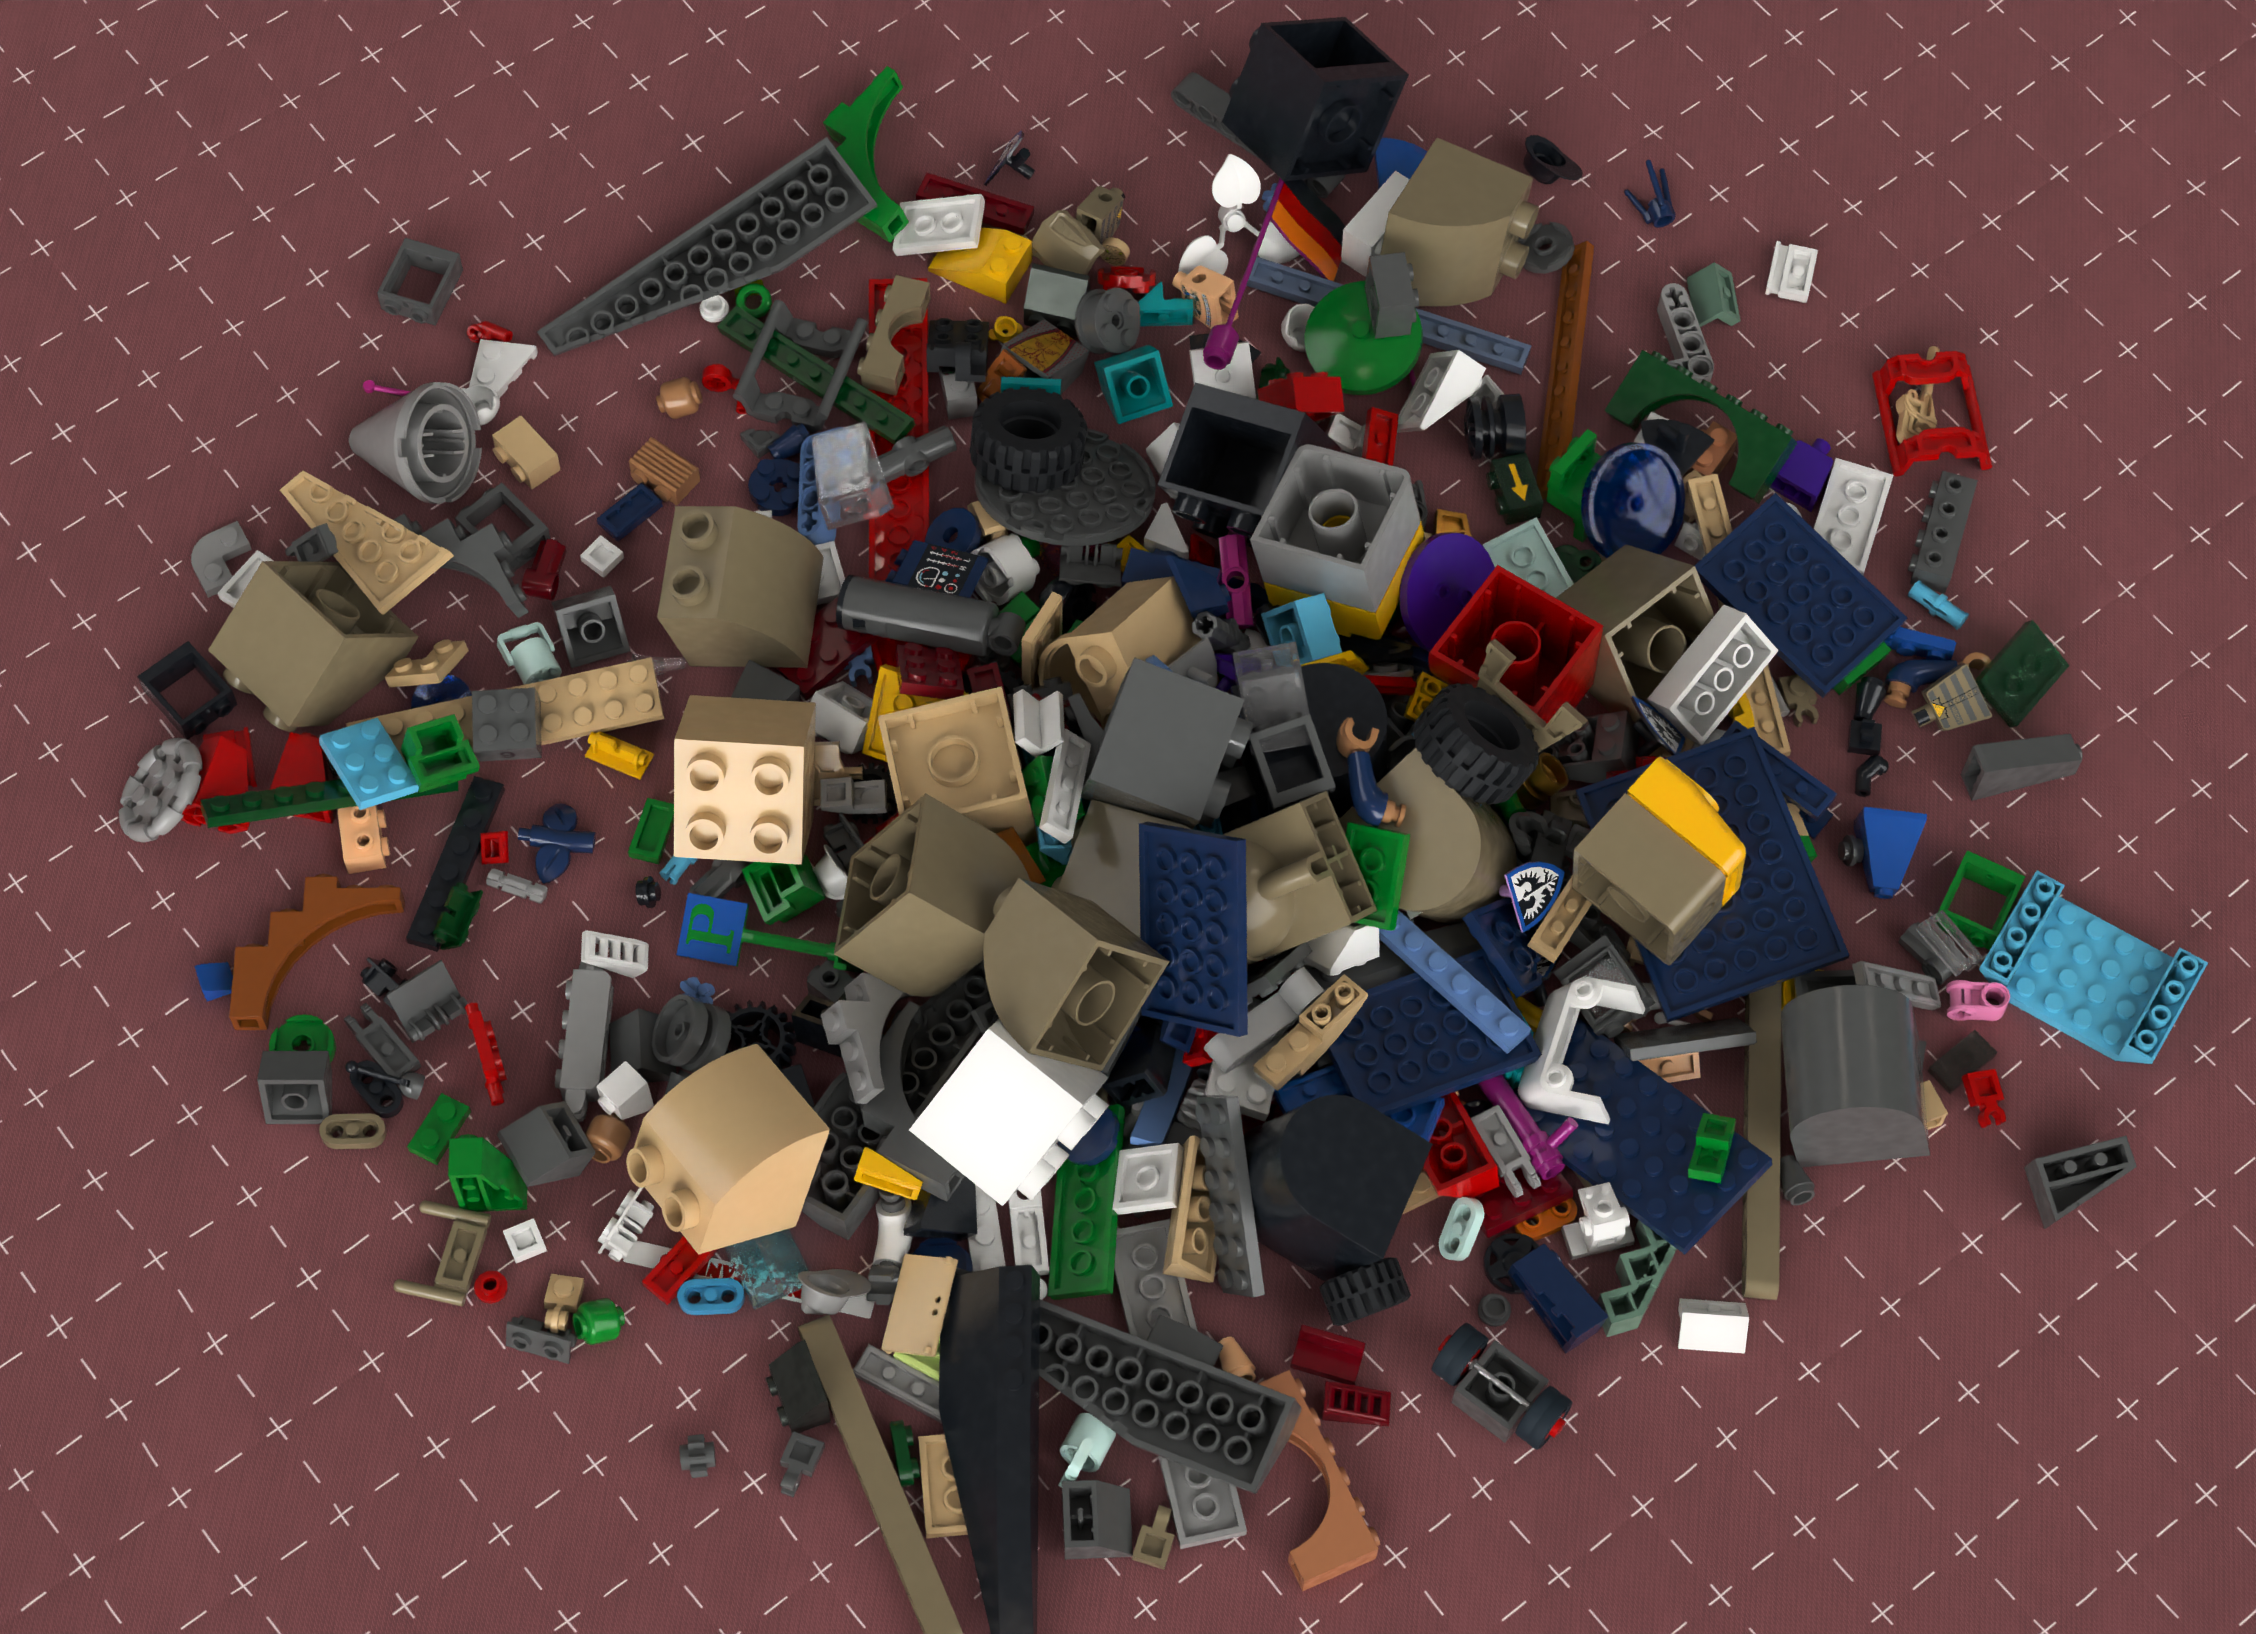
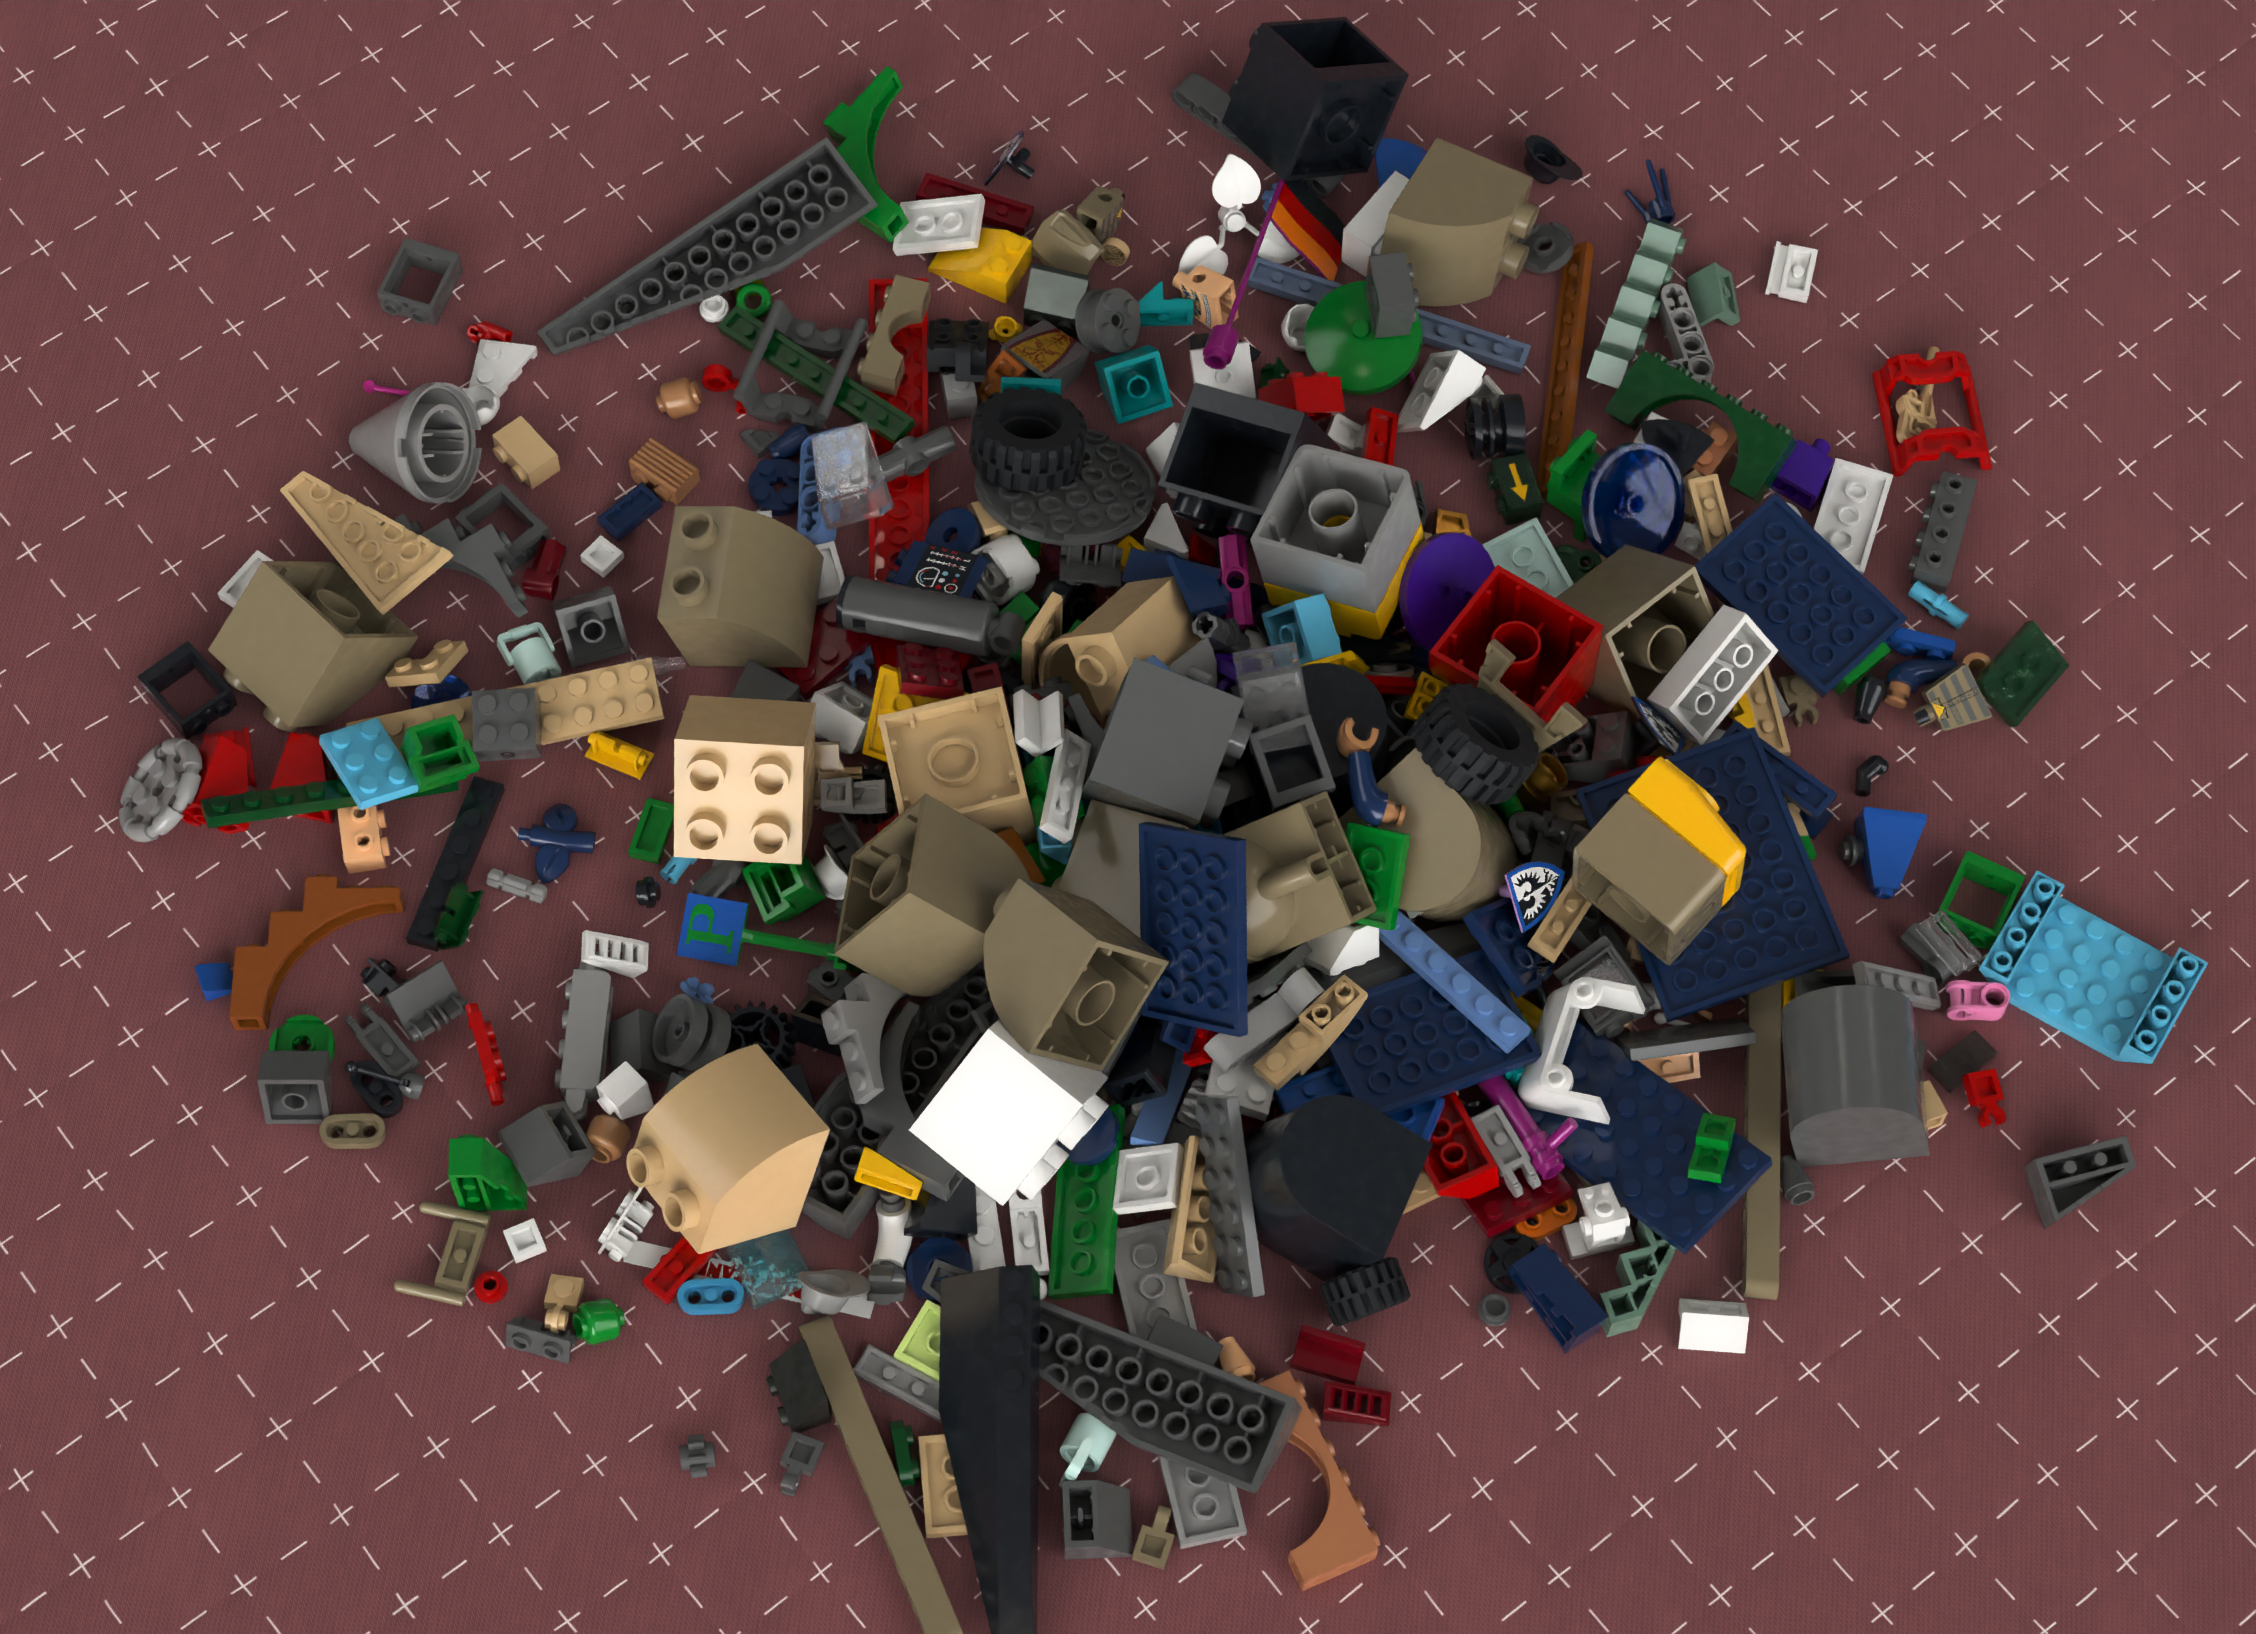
light grey plate [191,521,252,598] -> none
dark grey hinge [285,523,338,562] -> none
green plate [407,1093,471,1165] -> none
red slope [480,831,509,865] -> none
tan door [881,1254,958,1357] -> none
red plate [1097,266,1156,293] -> none
brick [1431,1323,1573,1450] -> none
light aqua plate [1439,1197,1484,1261] -> none
black tile [1847,719,1882,756] -> none
dark grey slope [1960,734,2083,801] -> none
none -> sand green brick [1586,219,1687,388]

